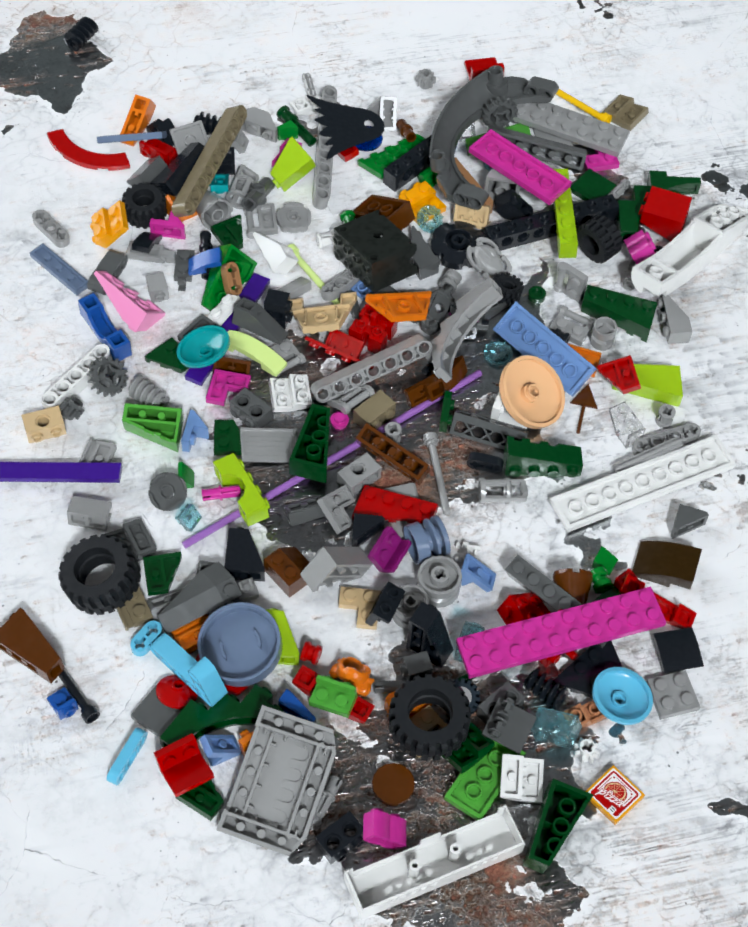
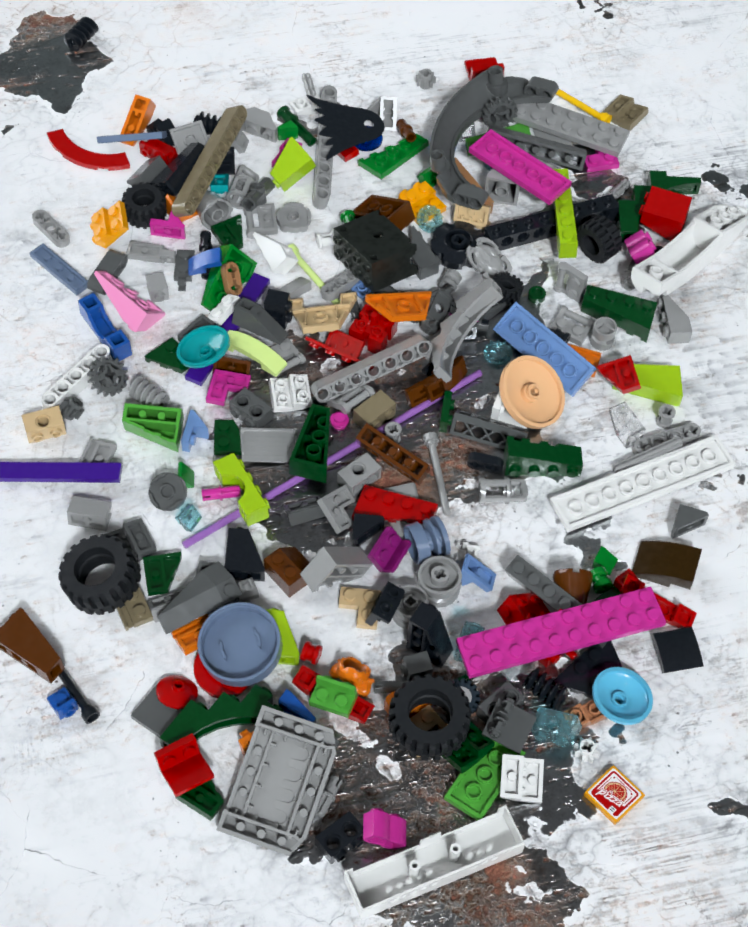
medium azure beam [107,727,148,786] -> none
medium azure beam [130,621,163,657] -> none
black slope [132,232,162,253] -> none
medium azure beam [148,632,228,707] -> none
medium blue slope [199,735,242,766] -> none
reddish brown tile [372,763,415,806] -> none
black brick [383,135,432,192] -> none
black slope [494,189,533,220] -> none
dark green wedge [522,778,593,874] -> none
dark green tile [570,168,617,201] -> none
reddish brown piece [570,384,598,434] -> none
light grey plate [646,670,700,720] -> none

